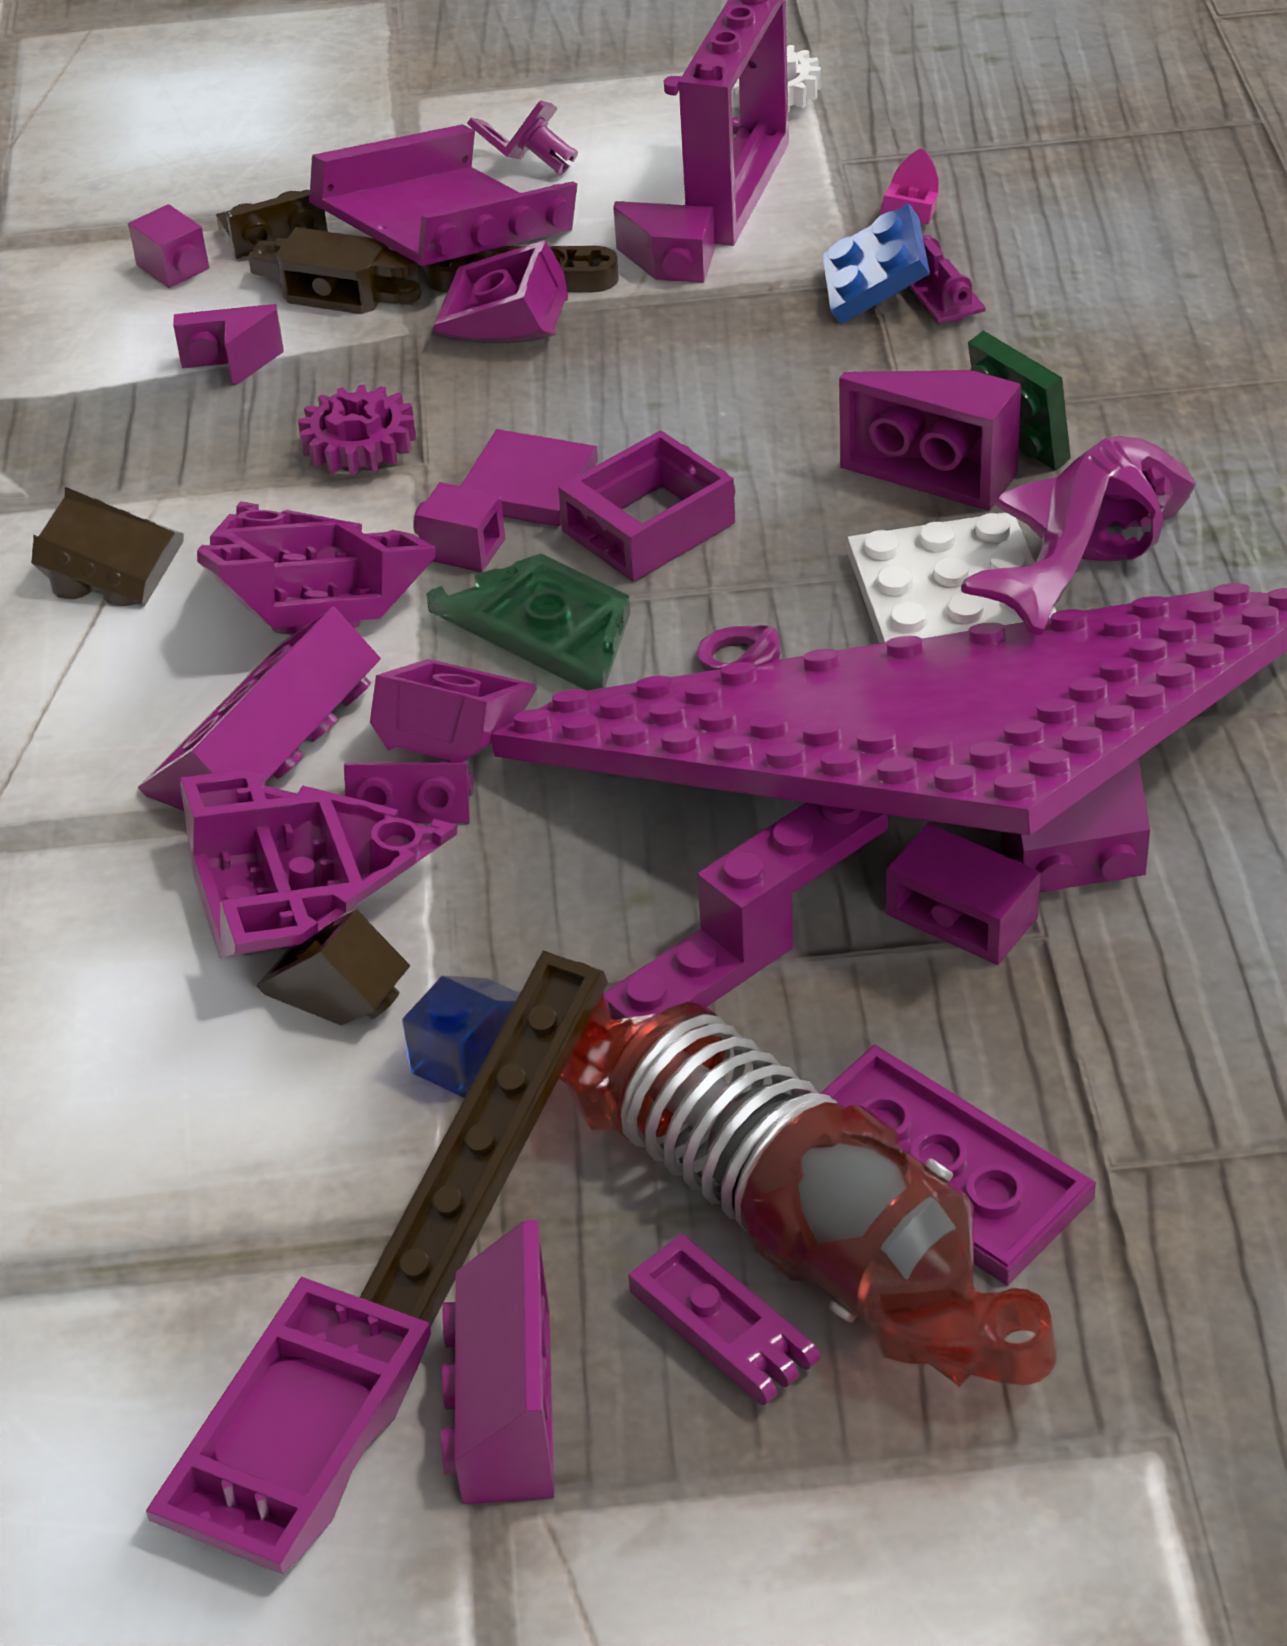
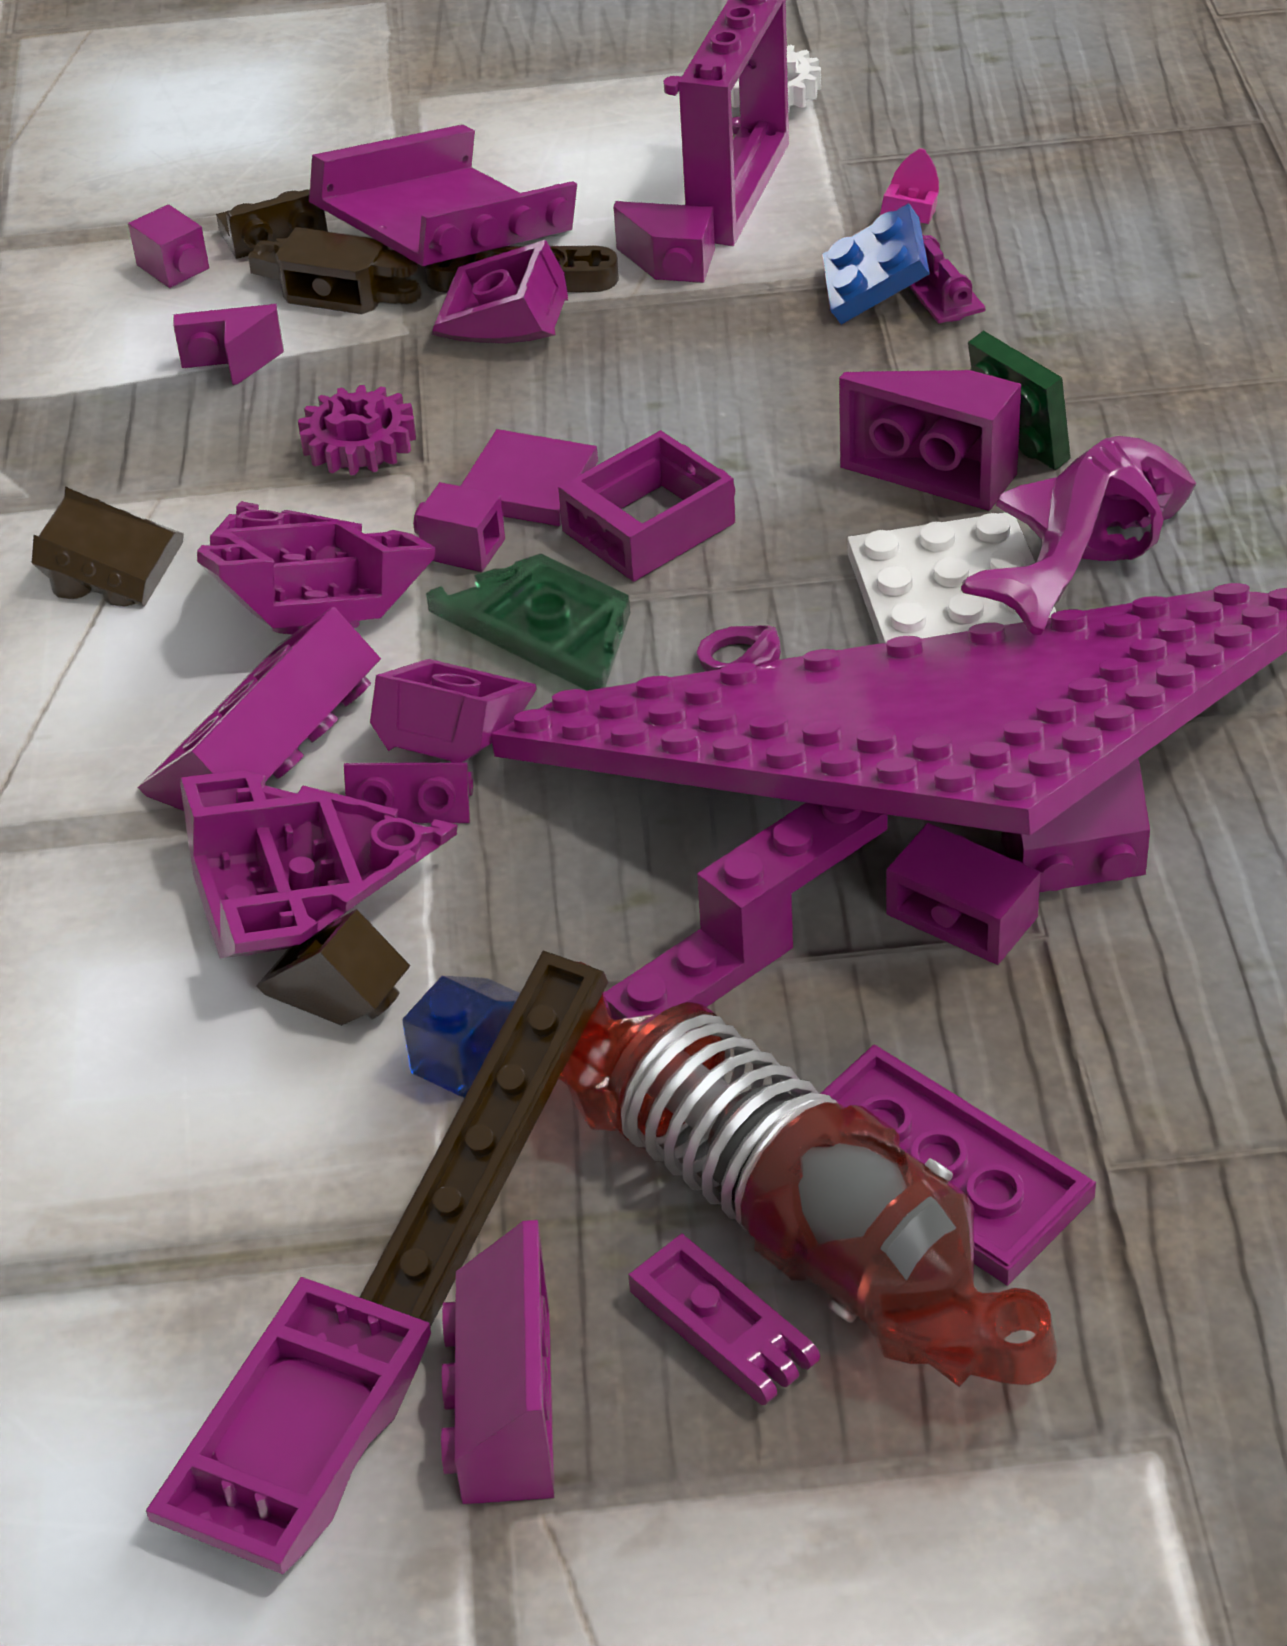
magenta bracket [467,100,578,176] -> none

